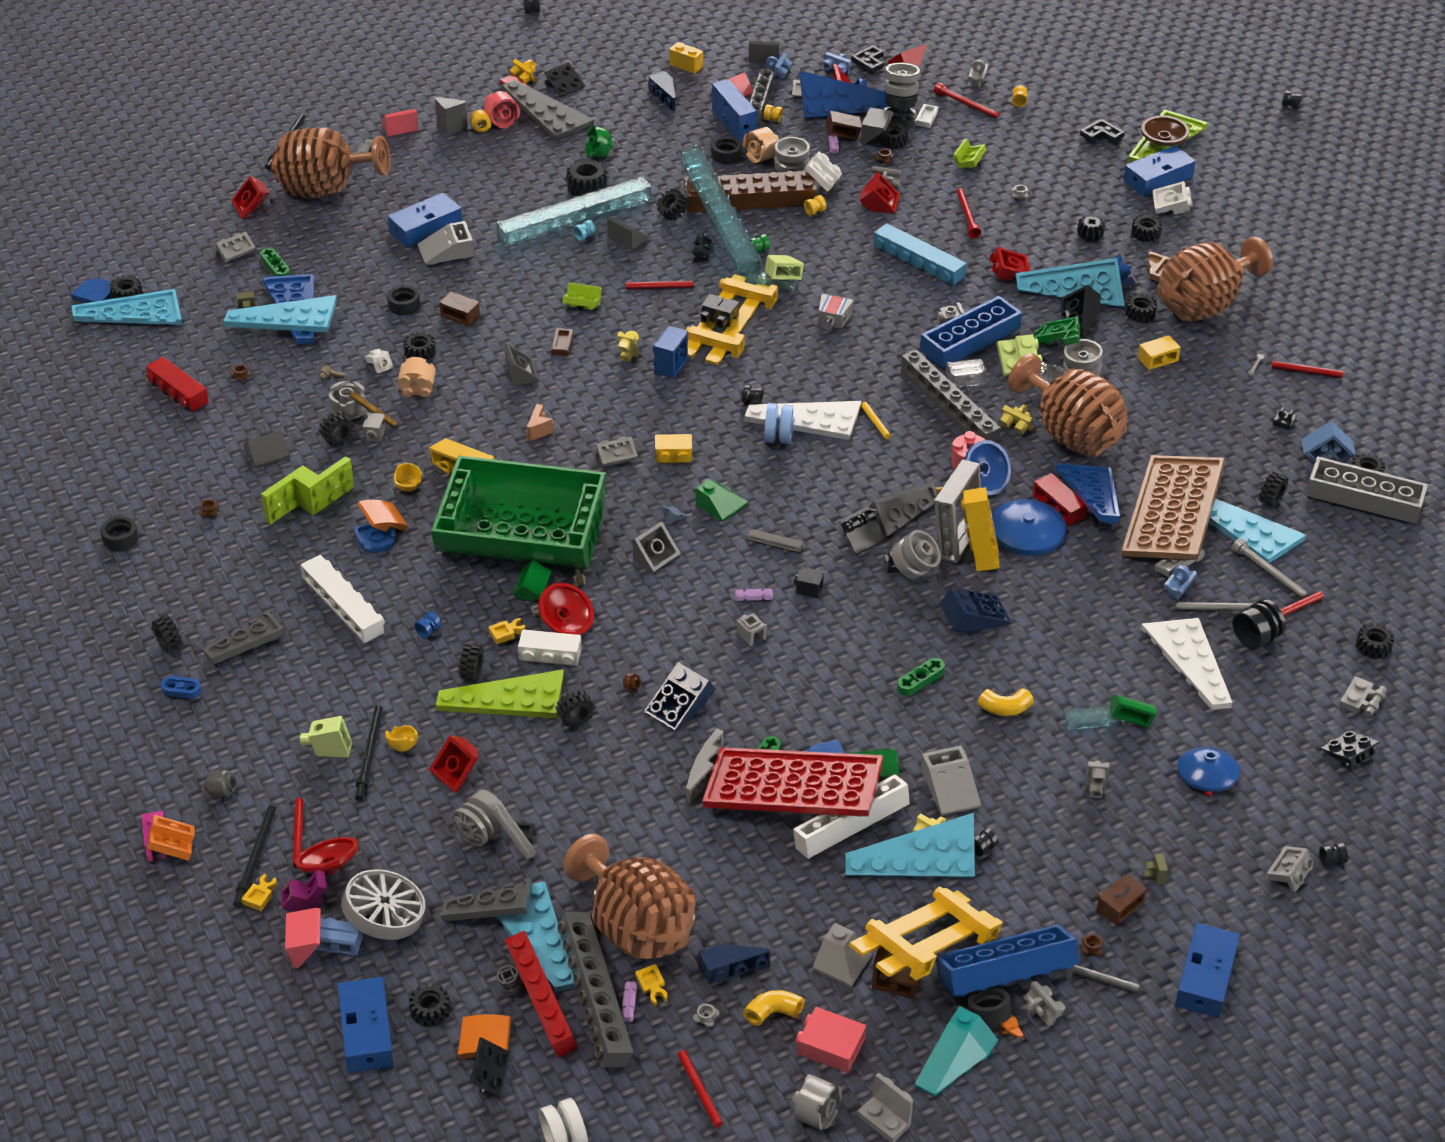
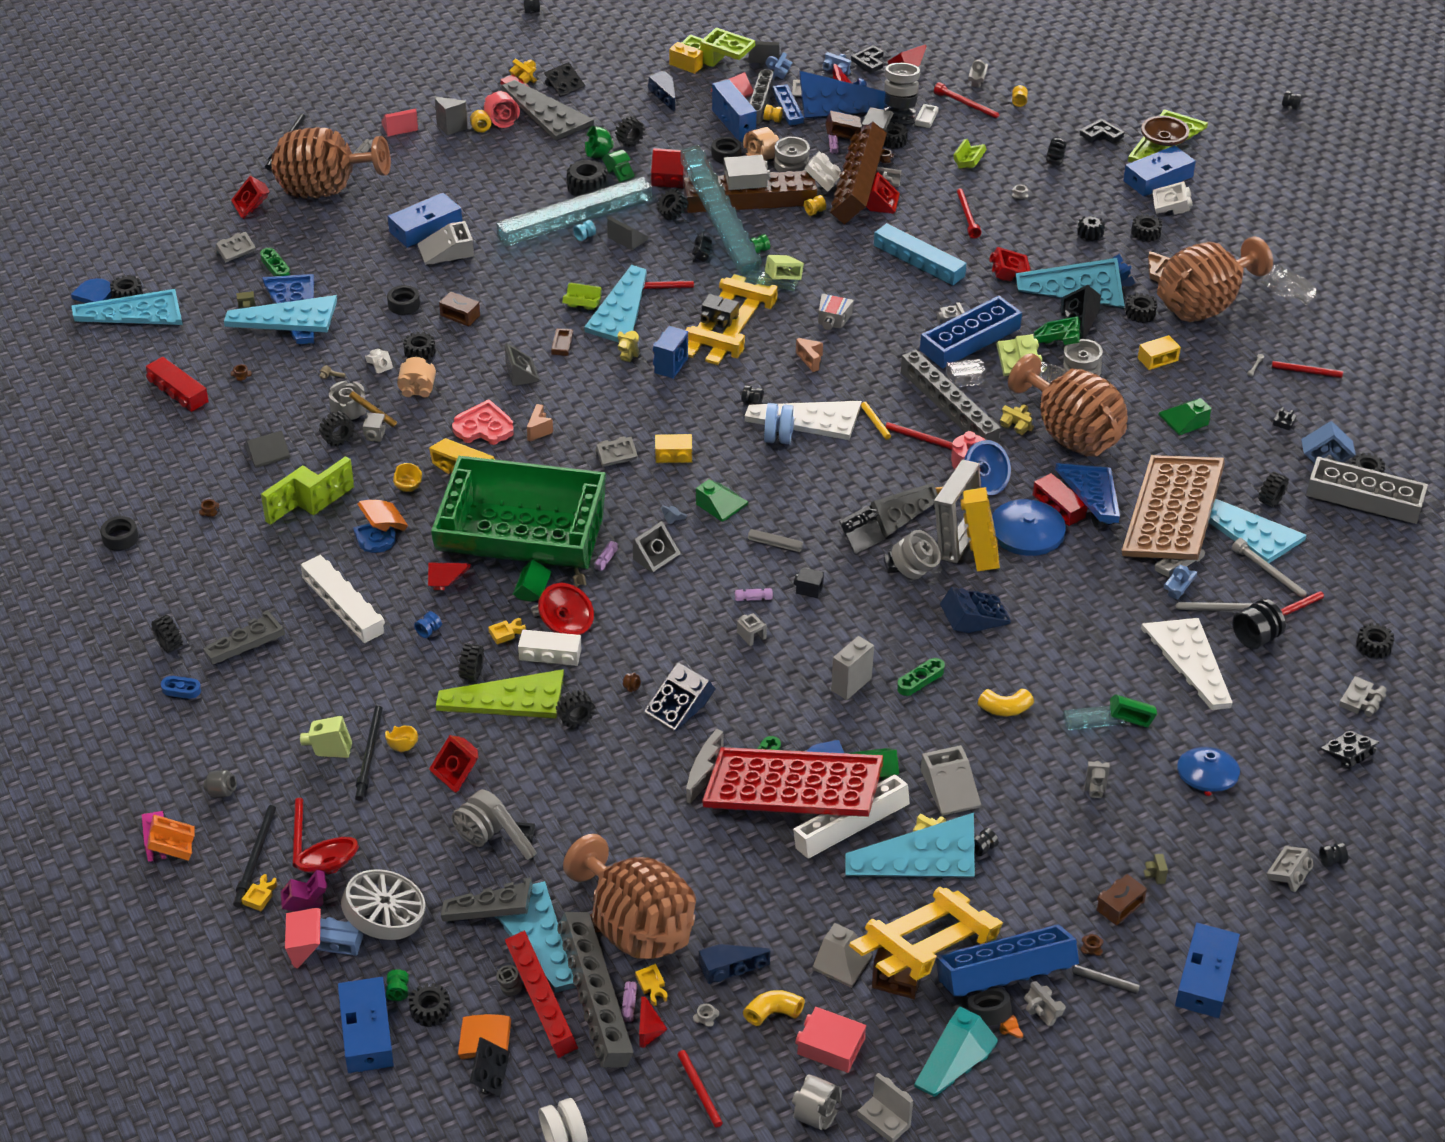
none -> green wheel [386,969,409,1001]
none -> red slope [428,563,471,590]
none -> coral plate [452,399,514,445]
none -> medium azure wing [584,265,647,343]
none -> lavender axle [594,541,618,571]
none -> green brick [602,150,635,183]
none -> black tyre [615,116,645,148]
none -> red slope [639,997,667,1048]
none -> red slope [651,148,685,188]
none -> lime bracket [681,28,755,67]
none -> brick [724,155,770,190]
none -> blue plate [772,84,804,125]
none -> nougat slope [796,338,823,372]
none -> reddish brown brick [830,121,887,225]
none -> light grey brick [831,636,874,700]
none -> red bar [885,422,953,450]
none -> black gear [1046,138,1067,166]
none -> green slope [1158,398,1212,436]
none -> clear hair [1260,264,1317,306]

